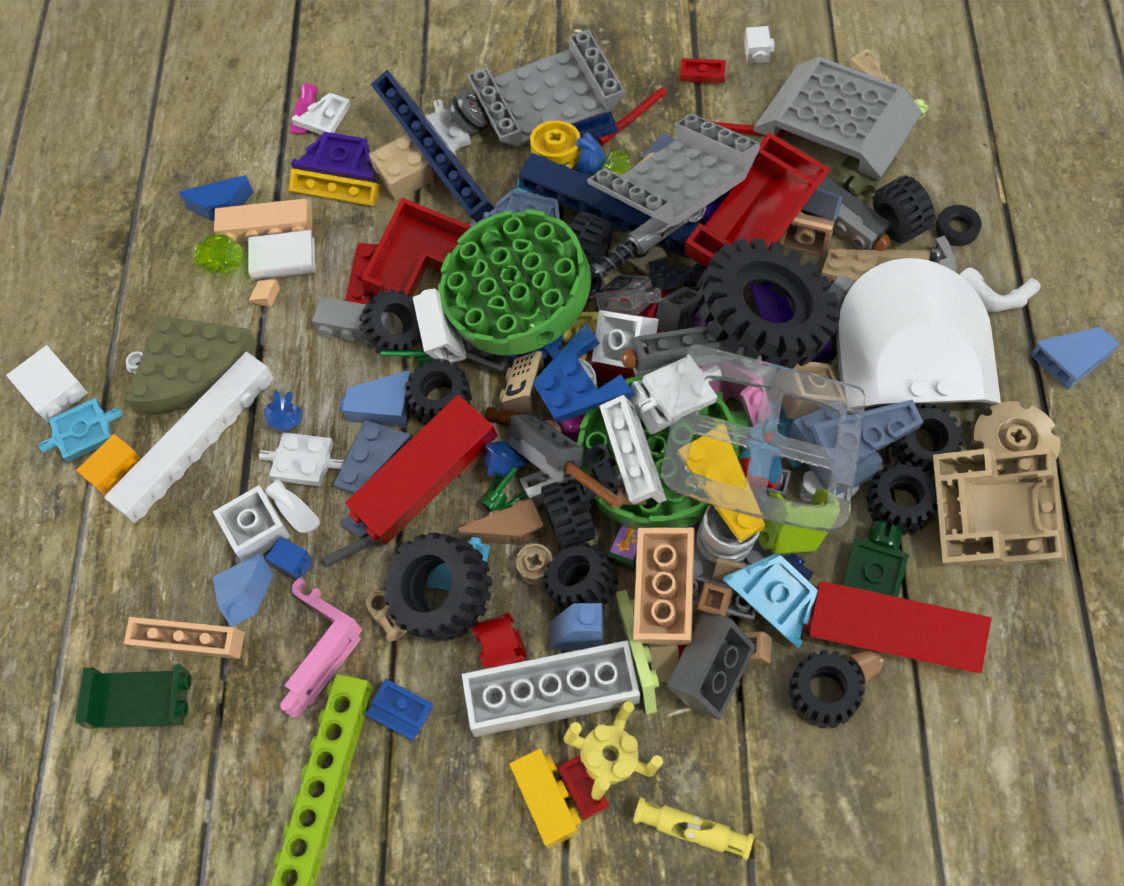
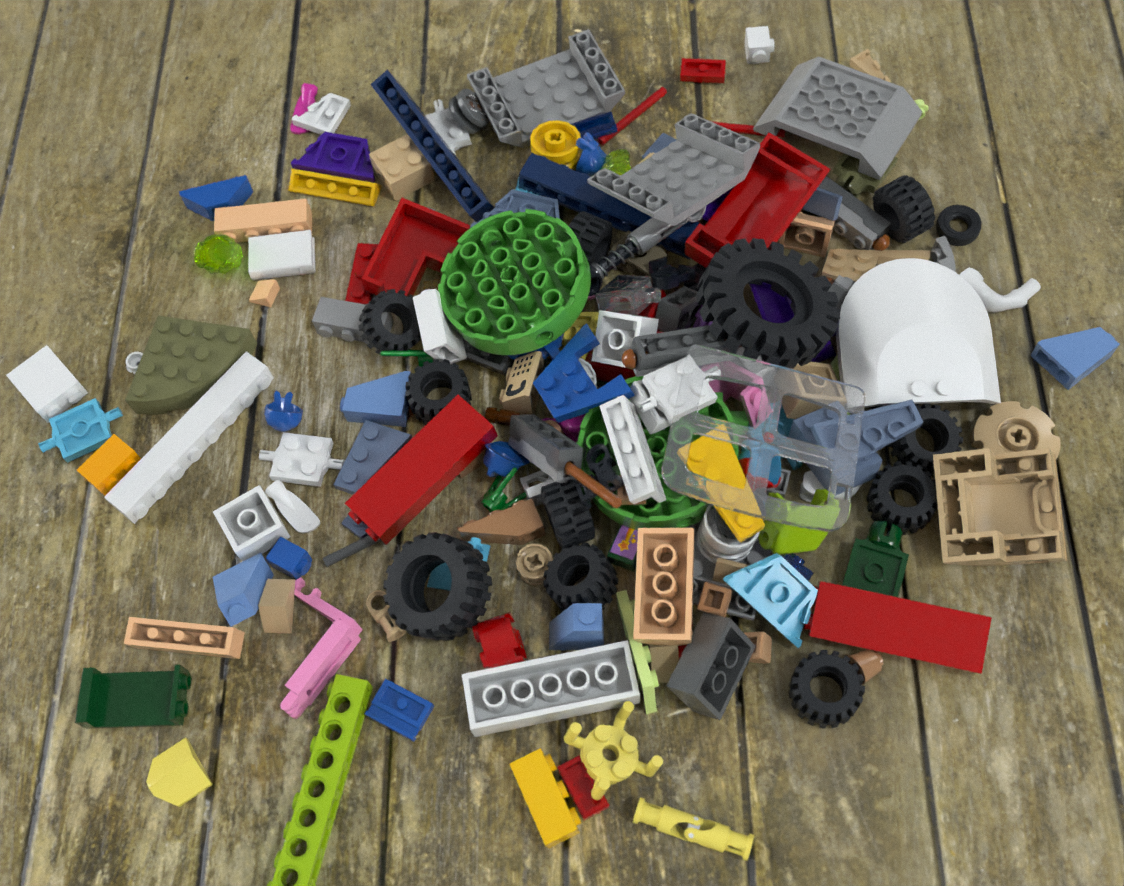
none -> light yellow slope [146,737,213,807]
none -> tan slope [258,579,295,634]

